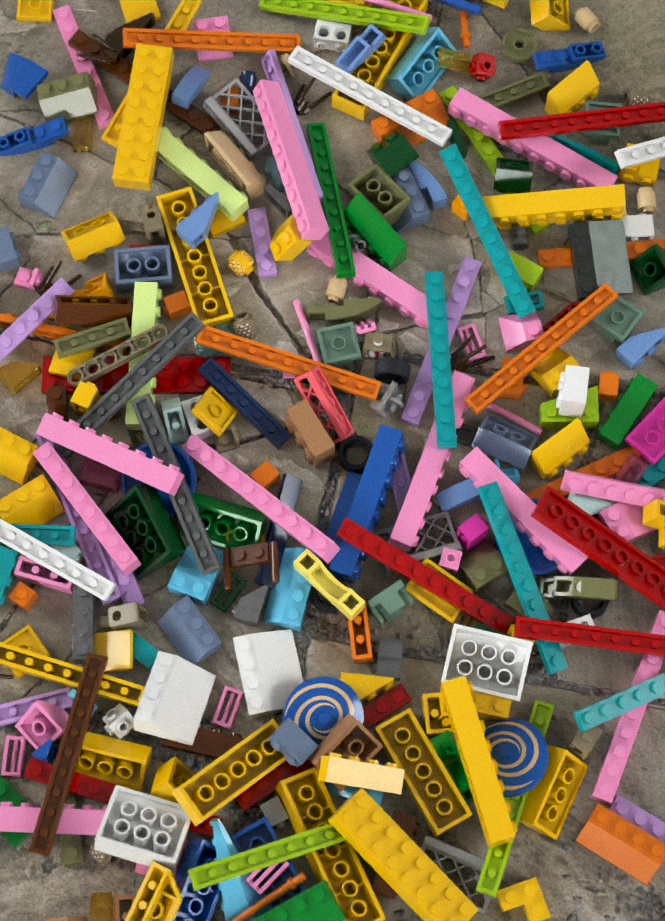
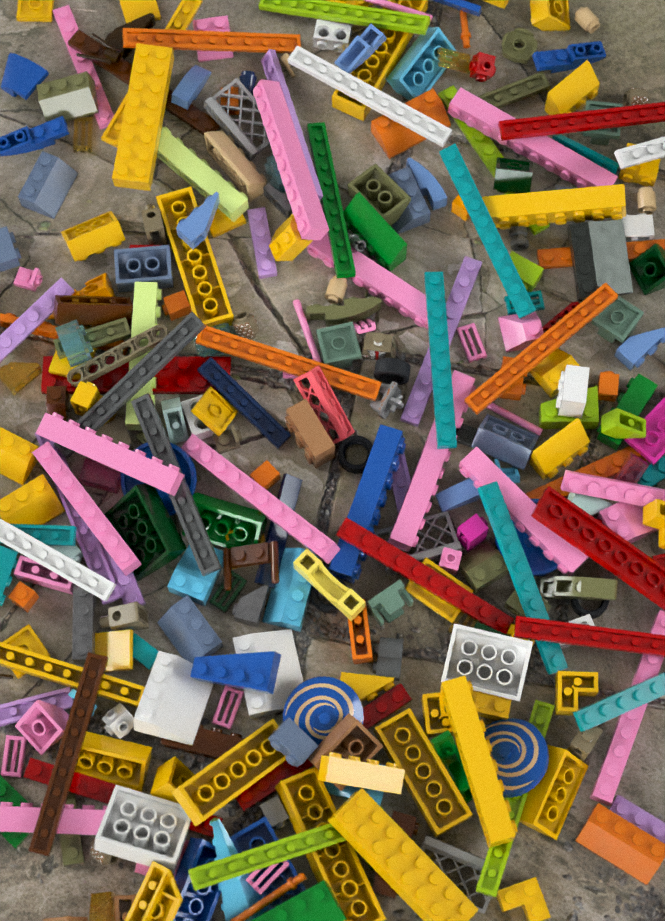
blue slope [31,739,59,764] -> none
dark brown plant [37,260,82,296] -> none
yellow head [227,249,254,277] -> none
dark brown plant [293,77,332,116] -> none
blue tile [326,471,362,544] -> none
dark green slope [366,131,419,177] -> none
dark green tile [446,119,468,159] -> none
dark brown plant [450,336,495,372] -> none
none -> clear light blue brick [55,319,93,367]
none -> blue wedge [190,651,281,694]
none -> yellow brick [555,671,598,716]
none -> lime slope [601,408,646,439]

